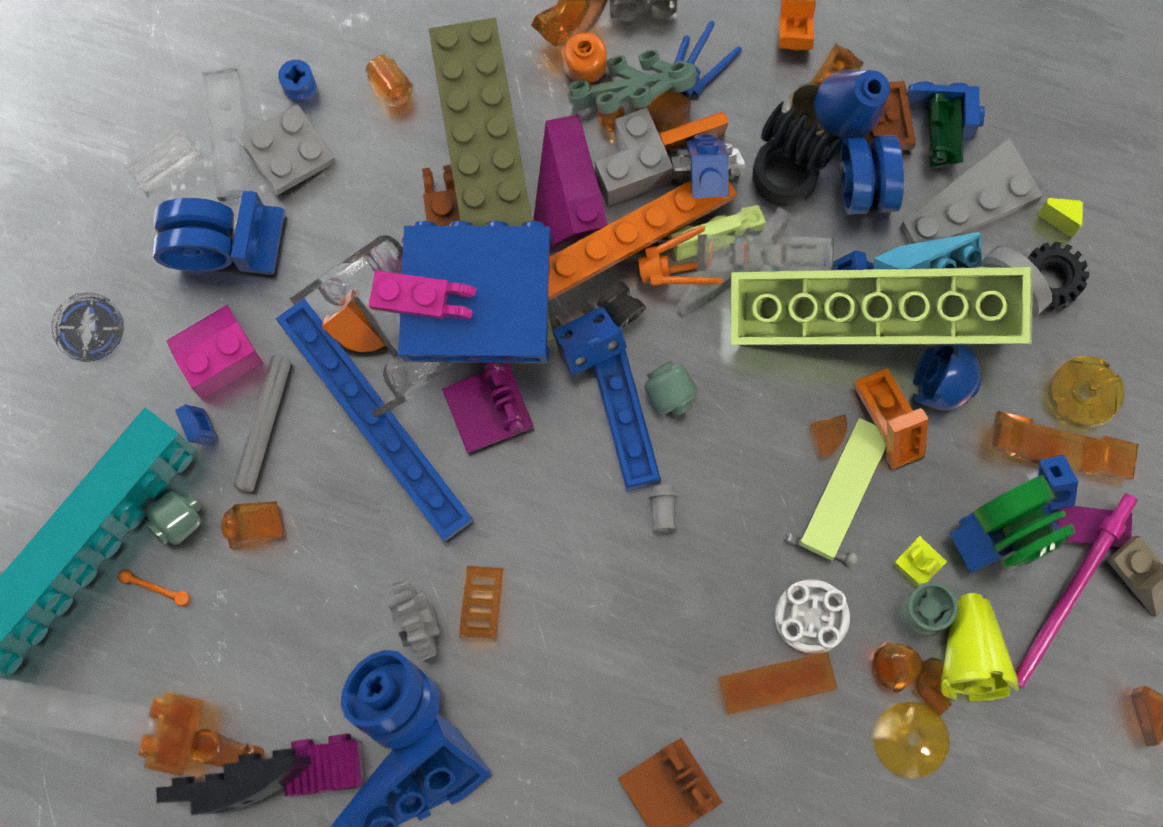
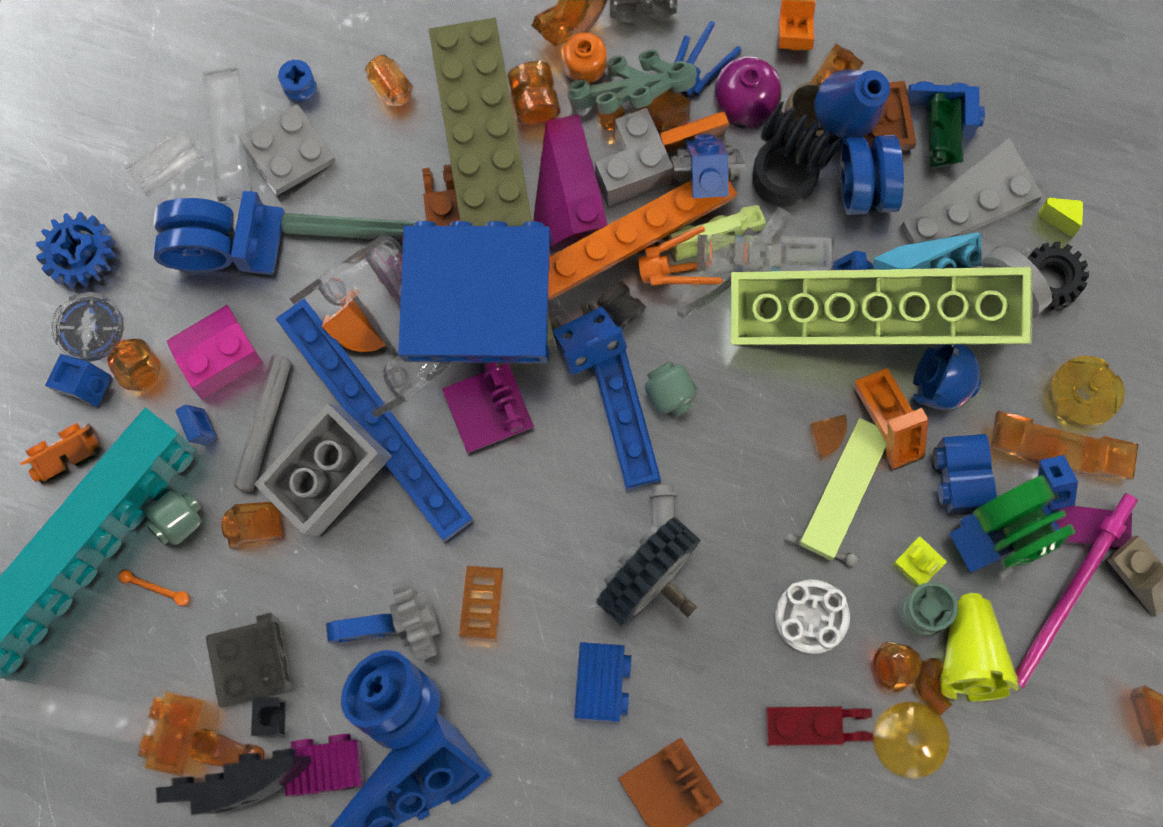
dark pink hinge [369,270,476,320] -> none
clear orange plate [718,652,838,715] -> none
none -> orange hinge [20,422,100,482]
none -> blue gear [36,212,116,288]
none -> blue bracket [45,354,112,407]
none -> clear orange head [107,338,162,391]
none -> clear smoke bracket [206,613,294,708]
none -> black piece [251,697,286,738]
none -> light grey brick [254,403,392,536]
none -> sand green axle [281,213,416,241]
none -> blue beam [326,614,397,644]
none -> clear orange wheel [508,61,561,125]
none -> blue brick [574,642,631,724]
none -> black wheel [596,517,700,626]
none -> magenta cylinder [714,57,782,128]
none -> dark red hinge [766,706,874,746]
none -> blue brick [933,434,997,514]

